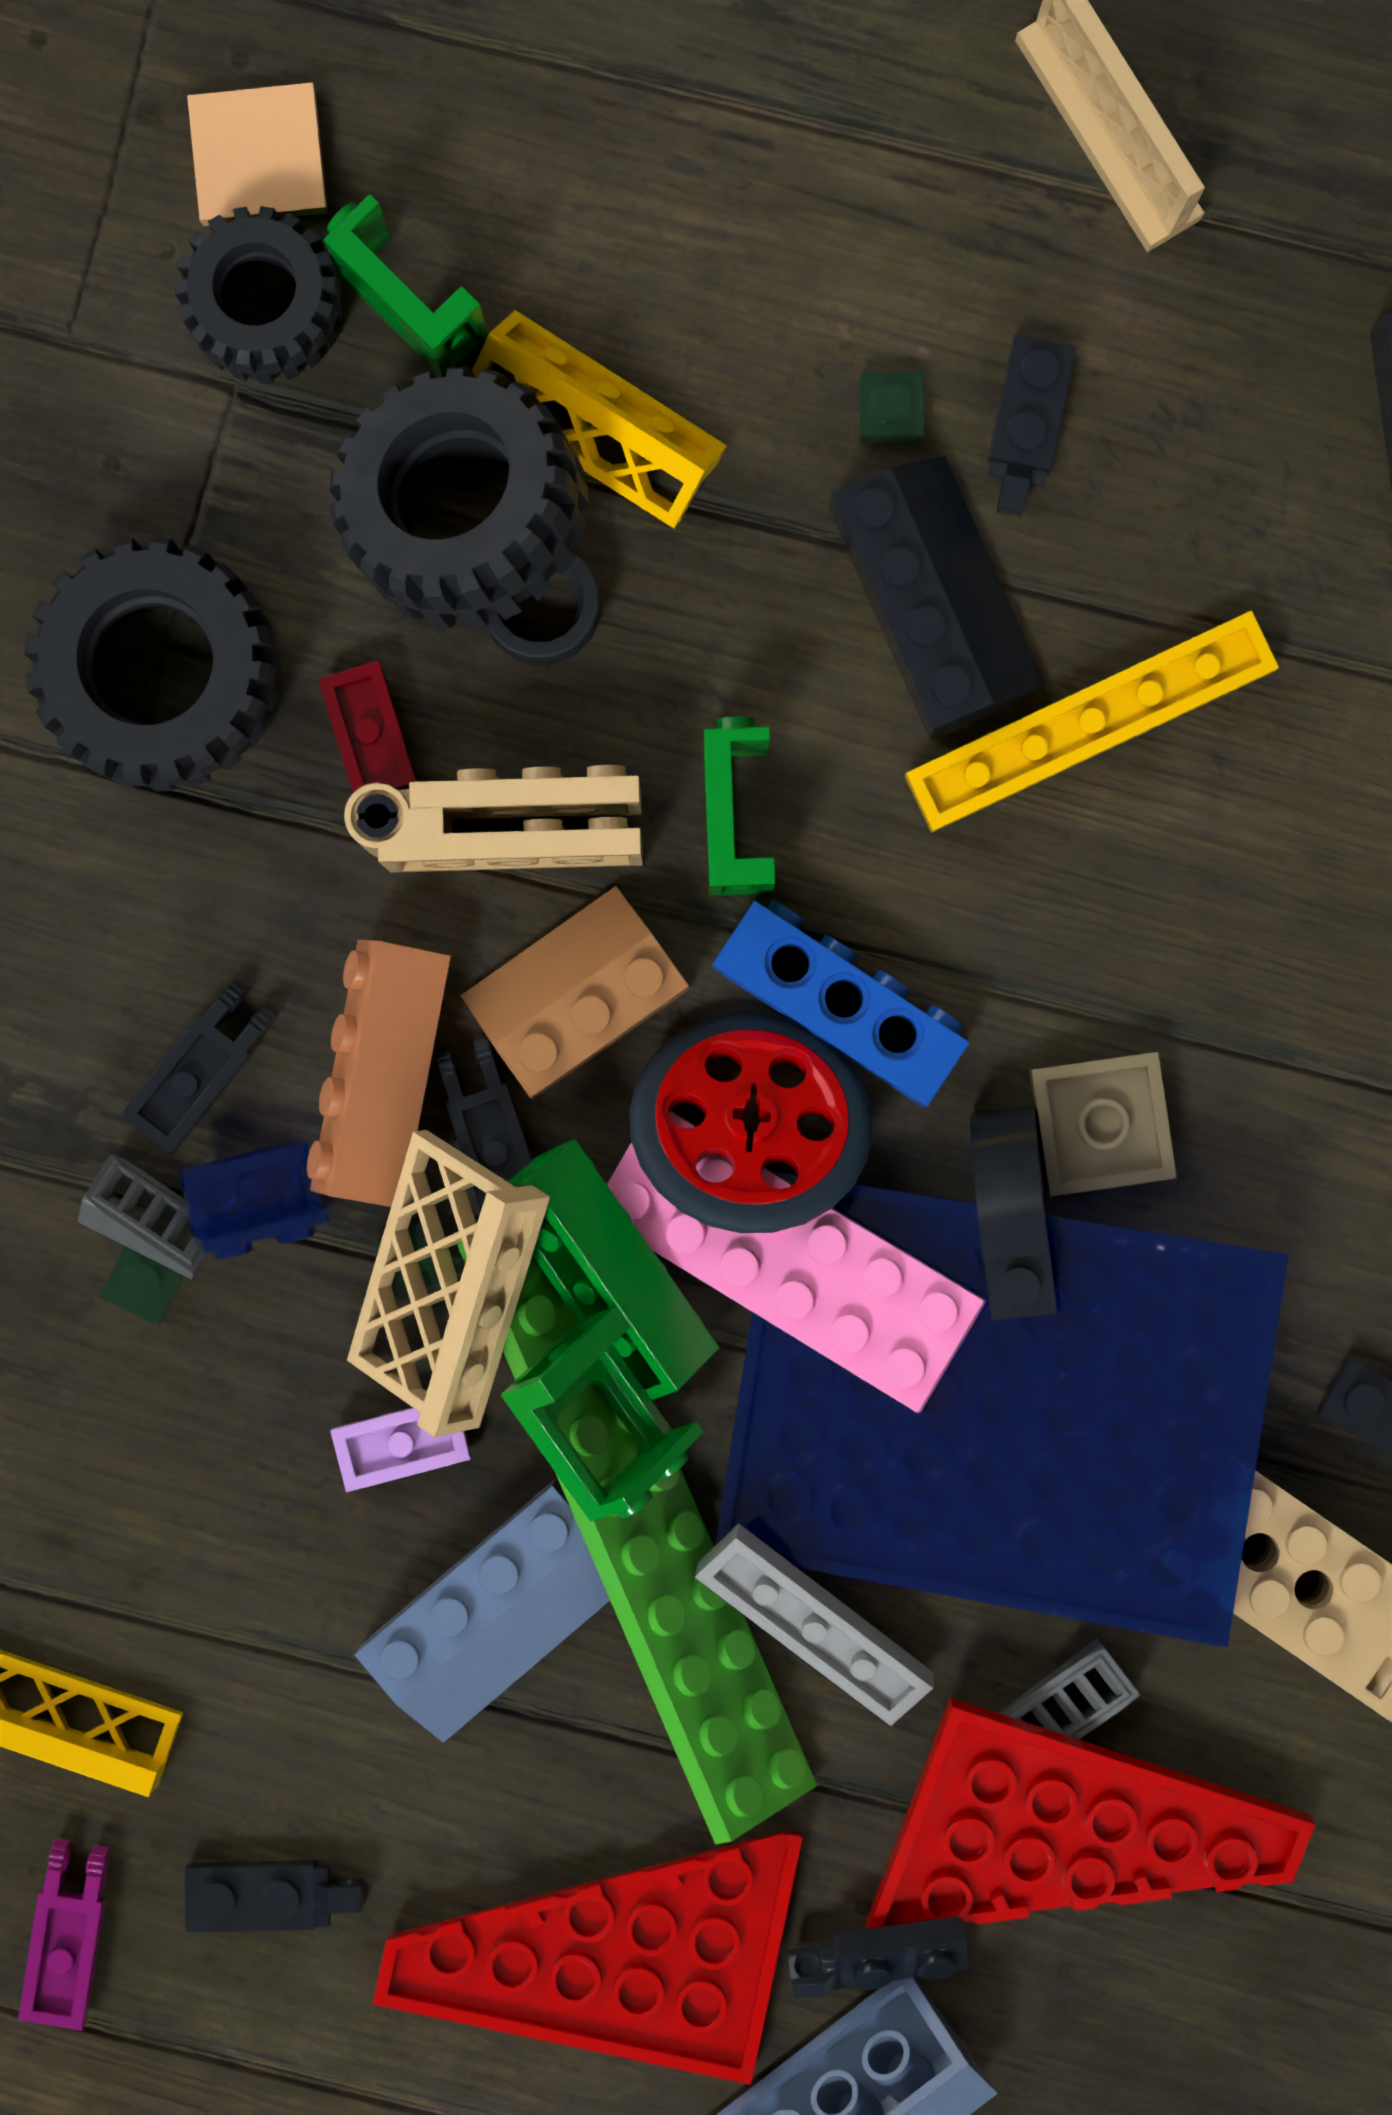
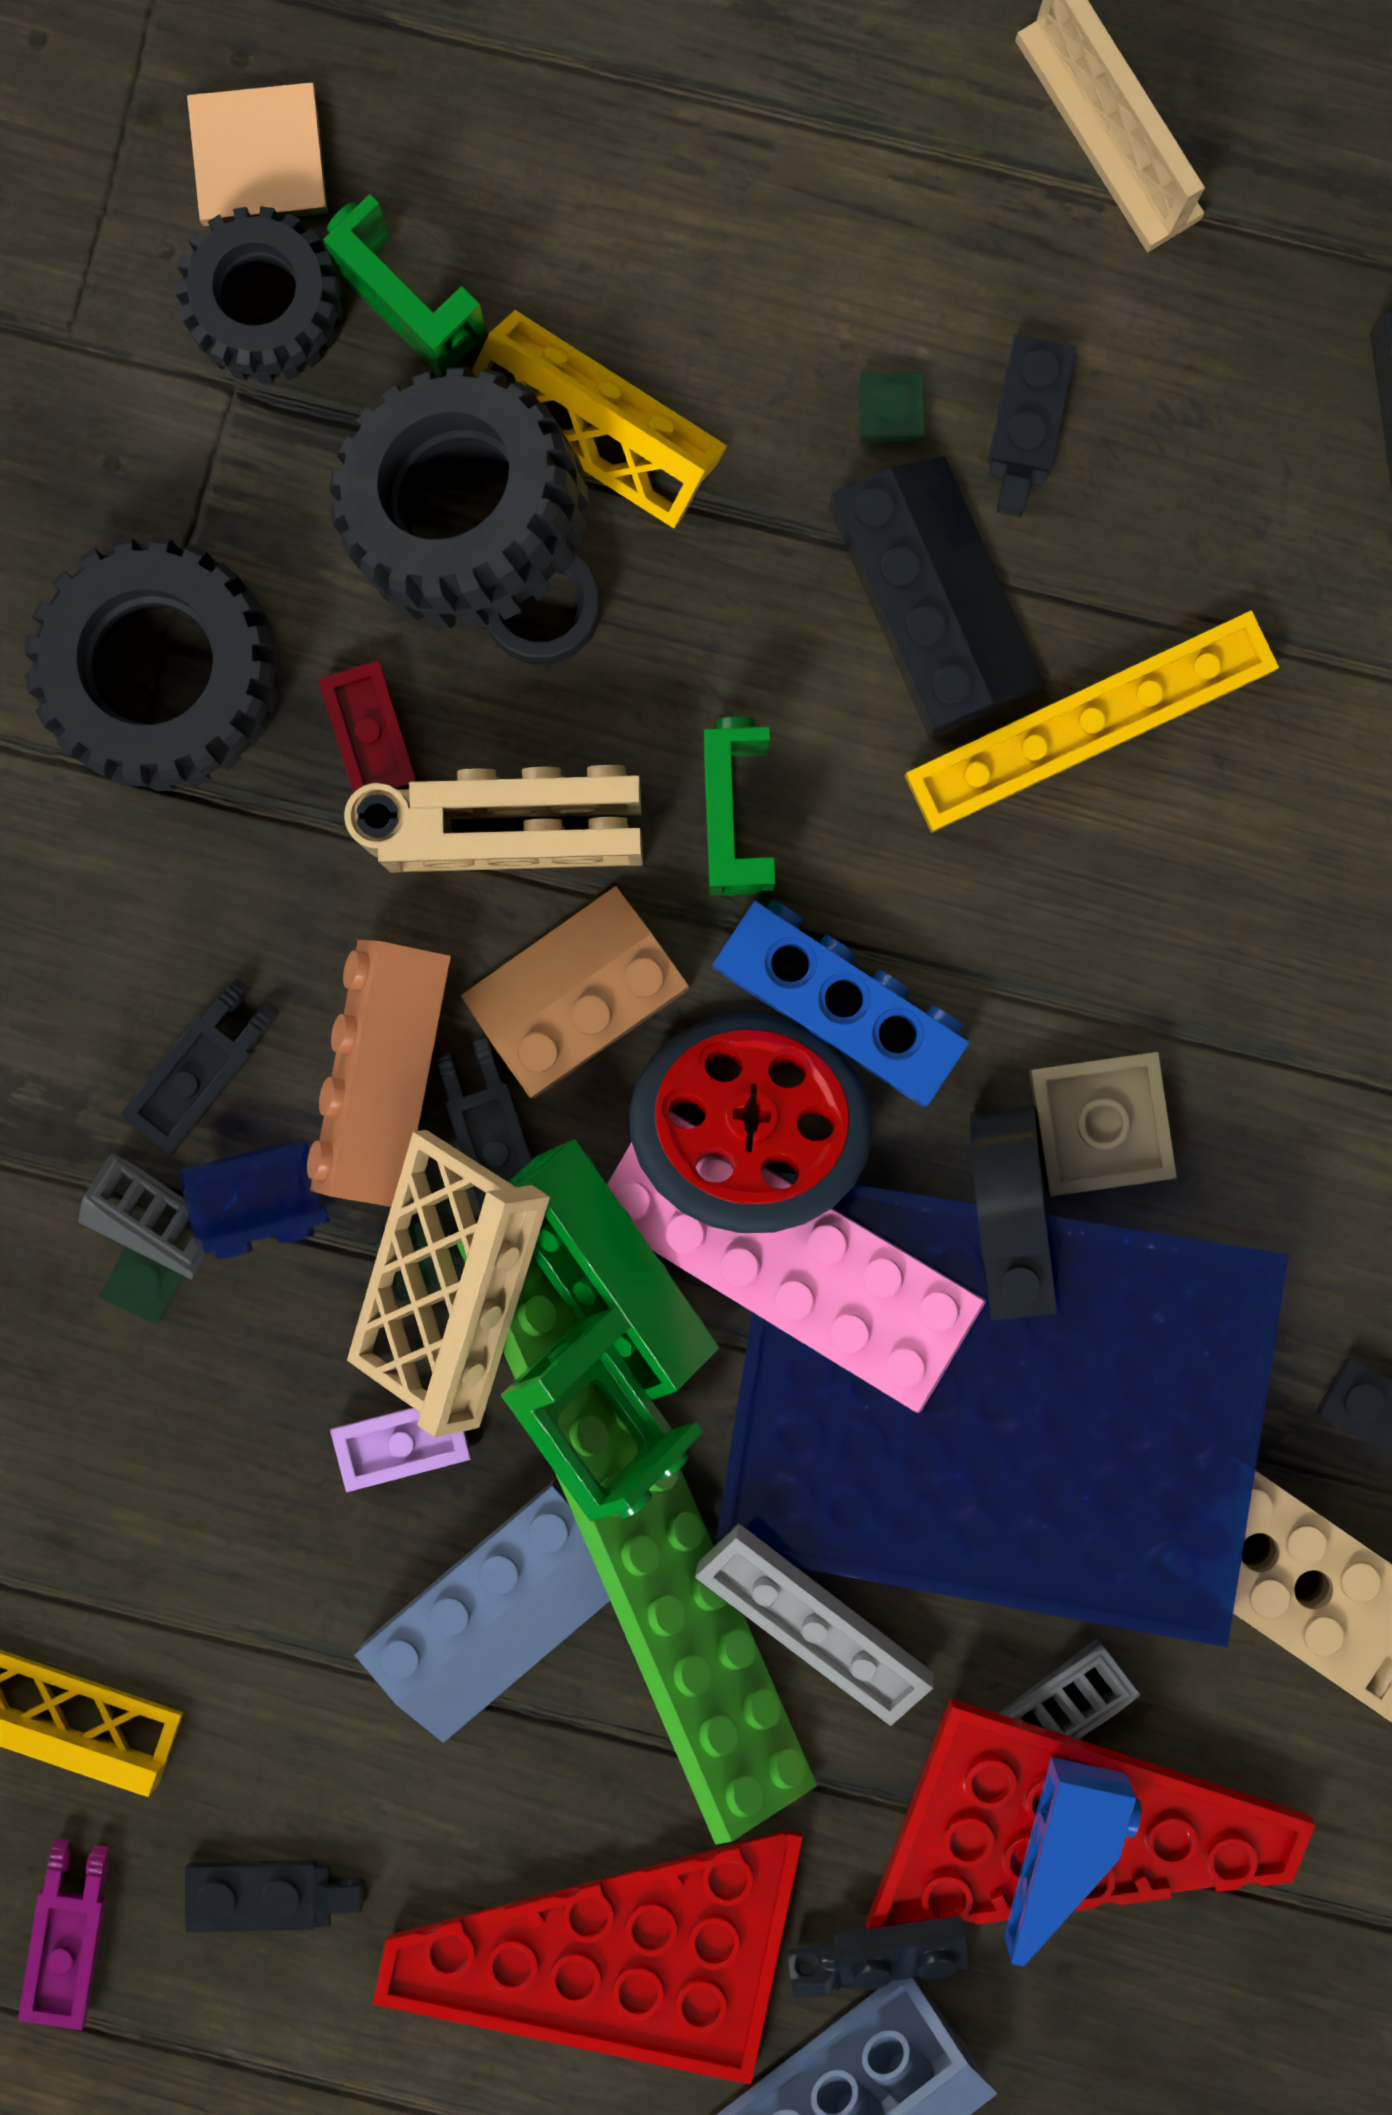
none -> blue slope [1004,1757,1141,1966]

